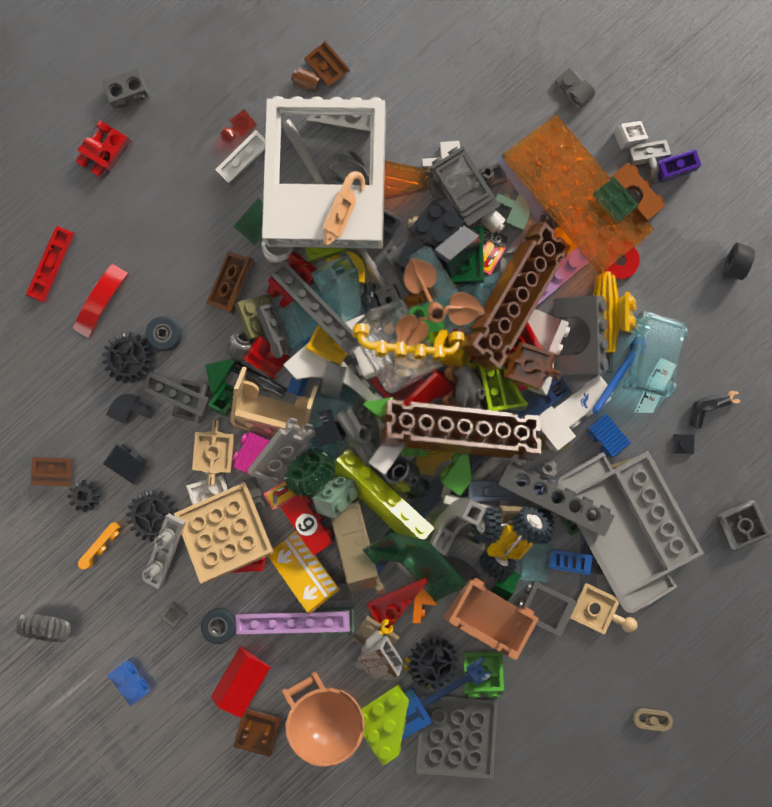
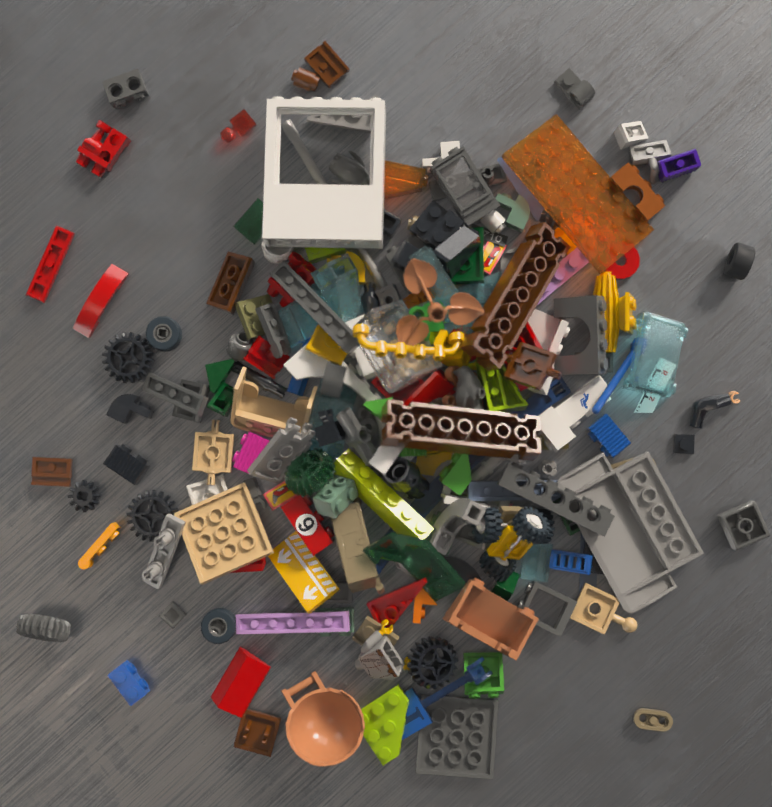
white plate [215,130,266,185] -> none
light nougat plate [322,172,365,245] -> none
clear green plate [593,177,639,223] -> none

